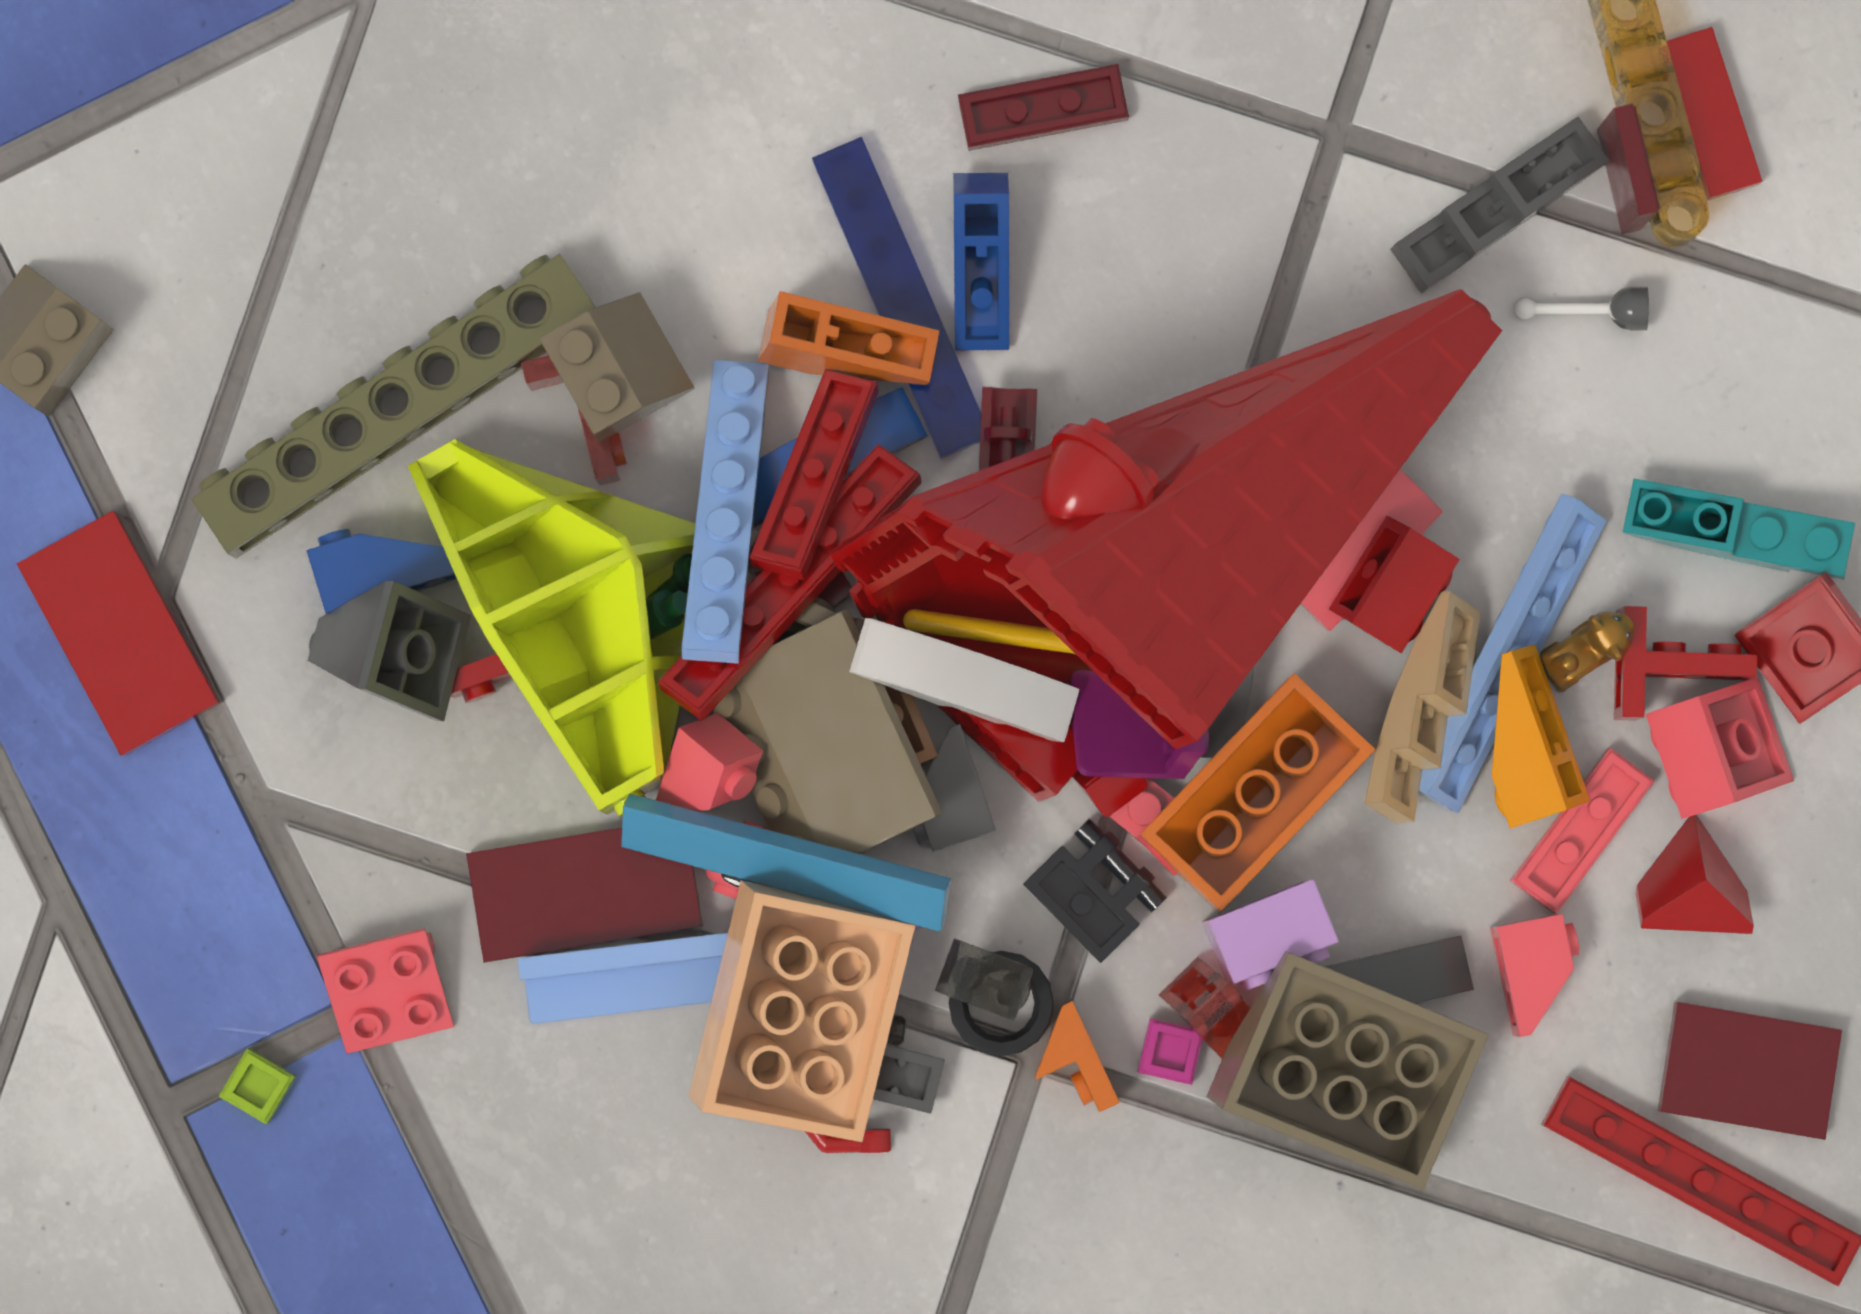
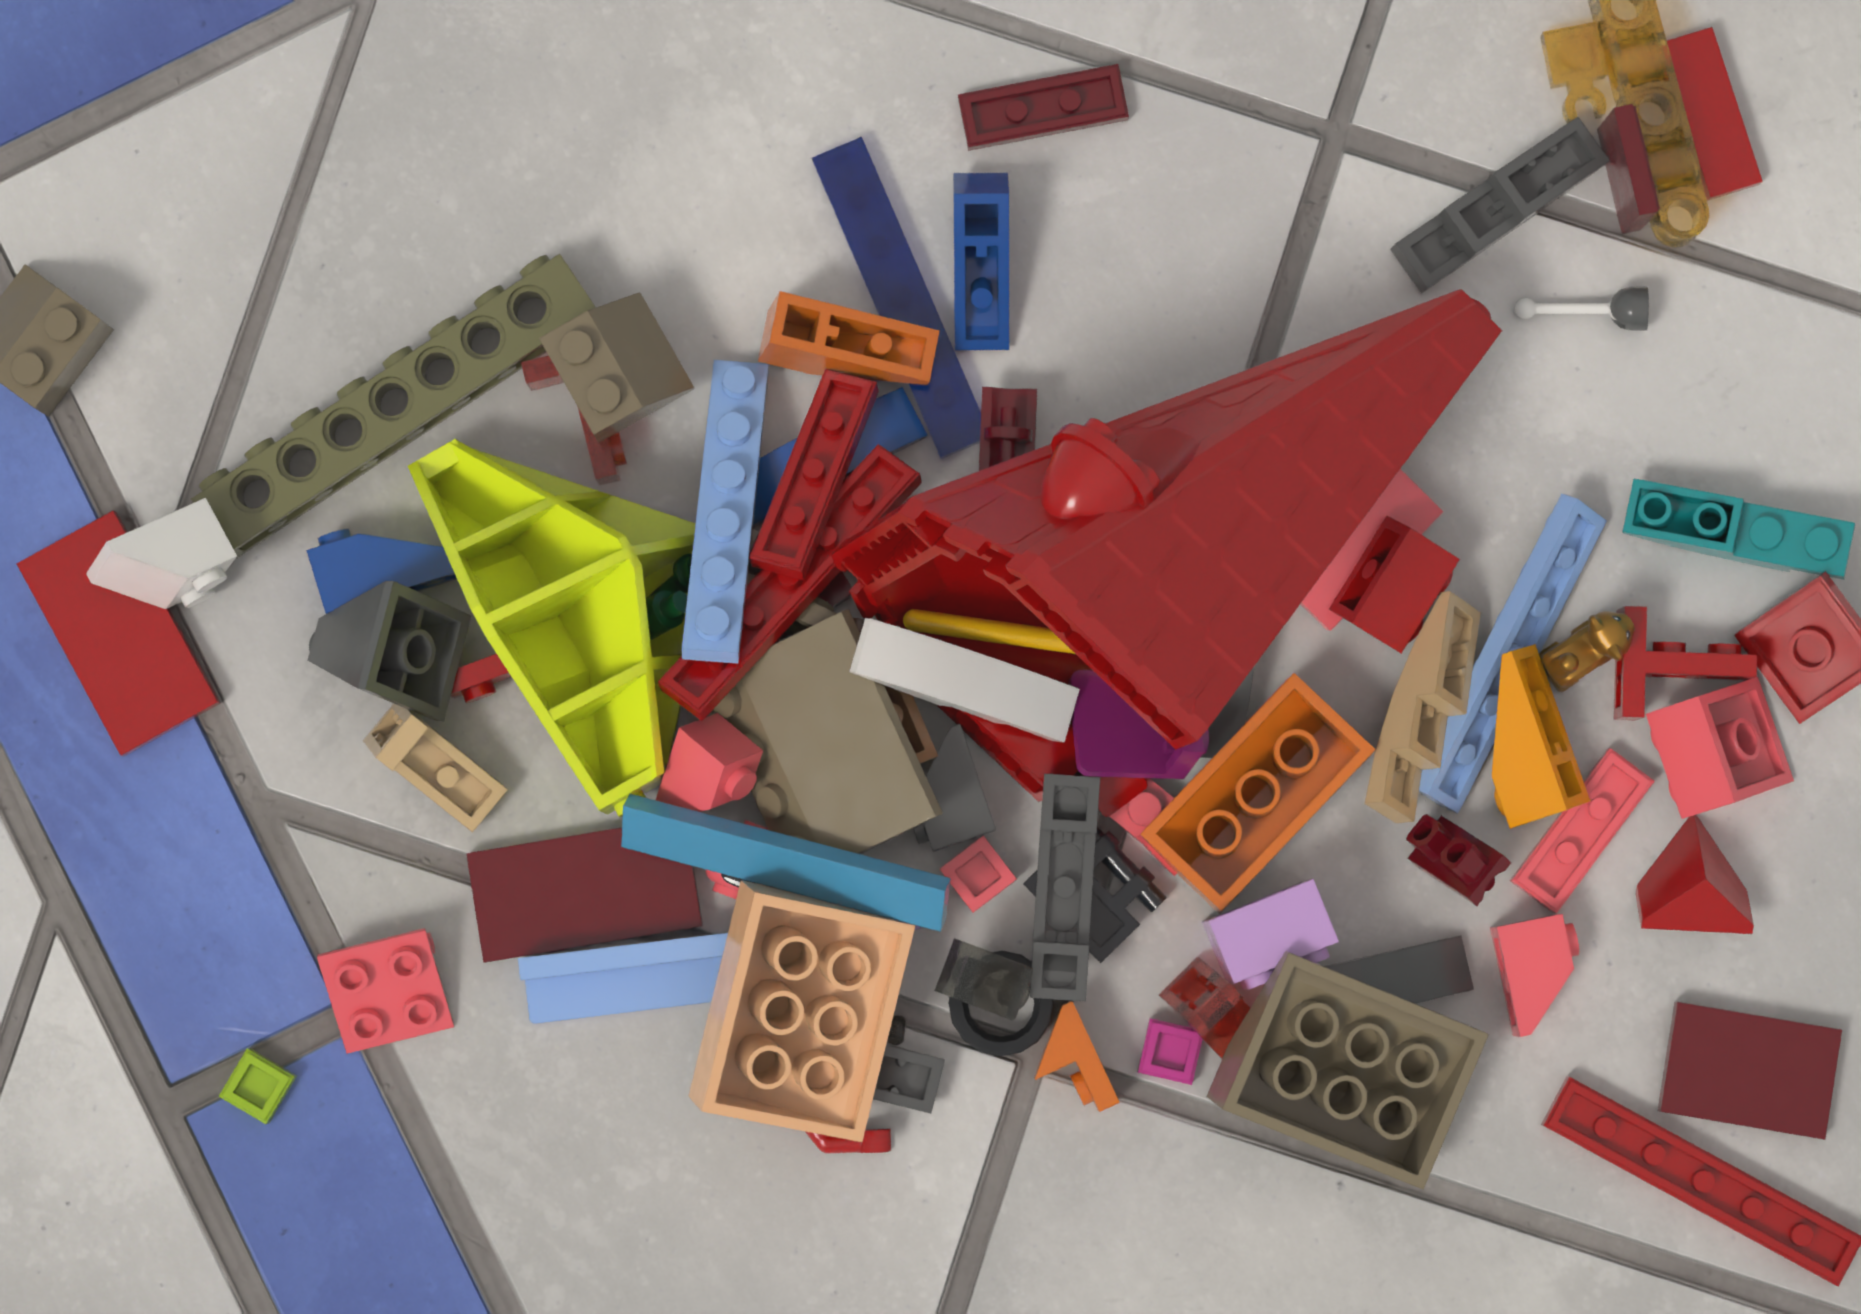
none -> white slope [86,498,237,609]
none -> tan bracket [363,703,508,833]
none -> coral plate [939,835,1017,913]
none -> dark grey slope [1030,774,1100,1001]
none -> dark red hips [1406,814,1511,906]
none -> clear yellow plate [1540,22,1607,124]

